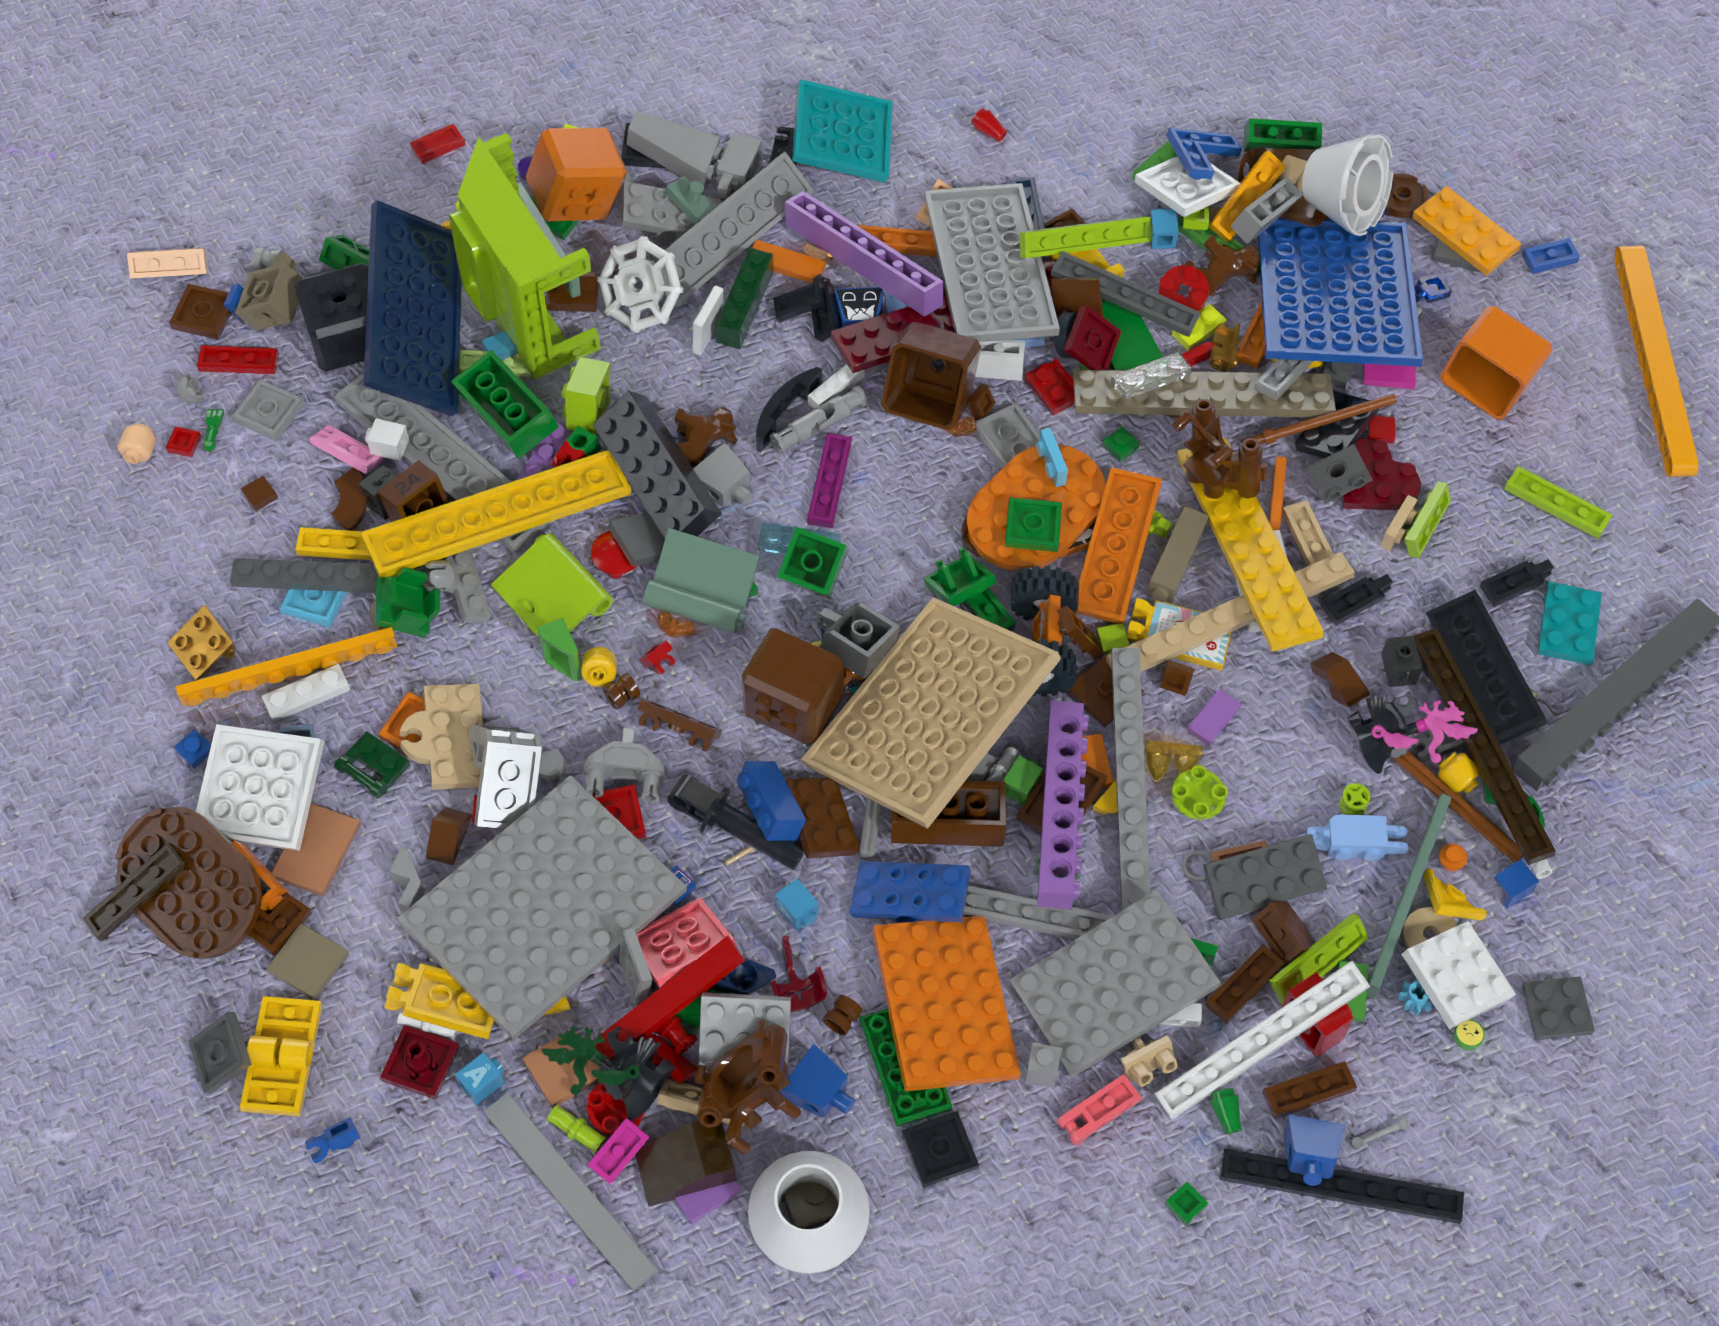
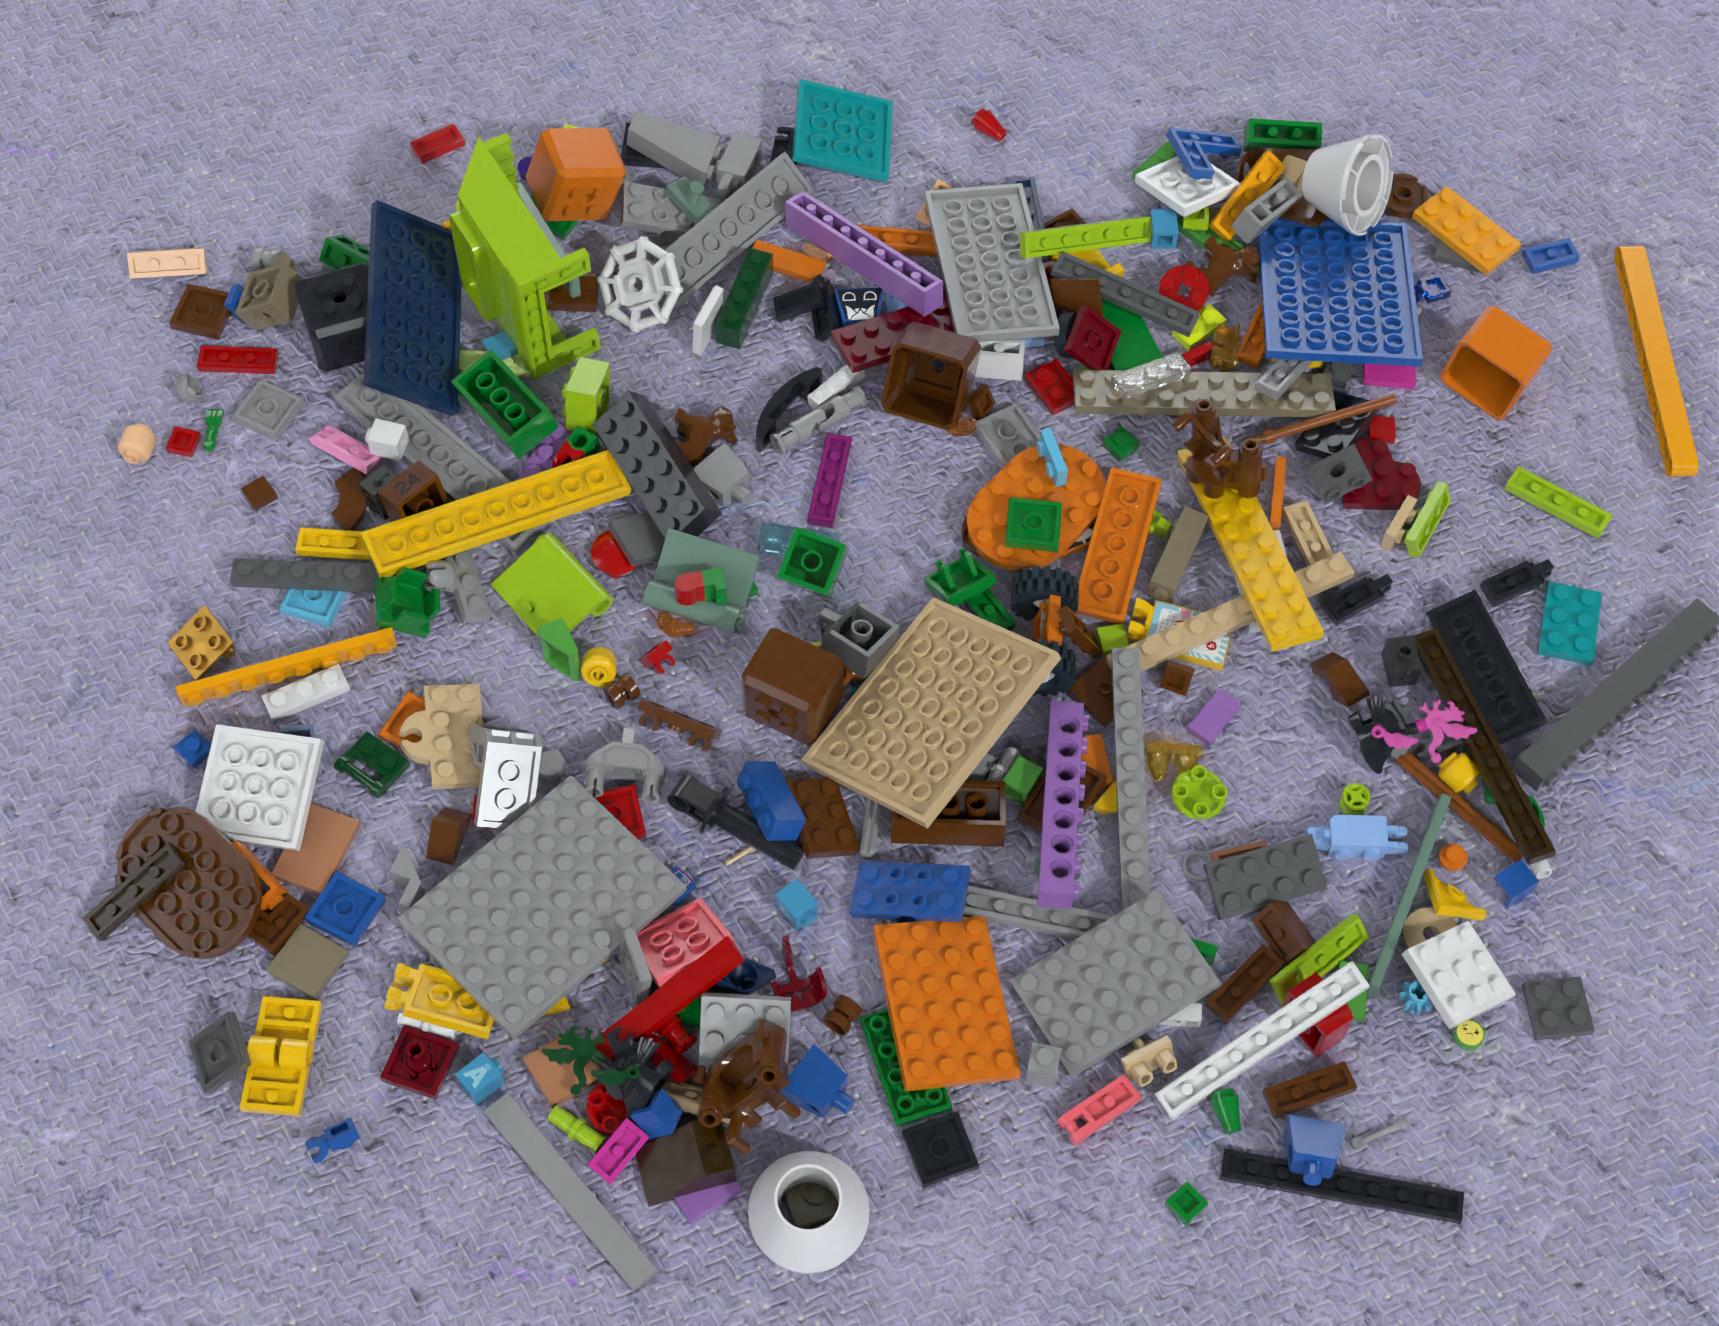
none -> blue plate [305,872,386,947]
none -> blue panel [631,1089,683,1139]
none -> leg [675,567,727,606]

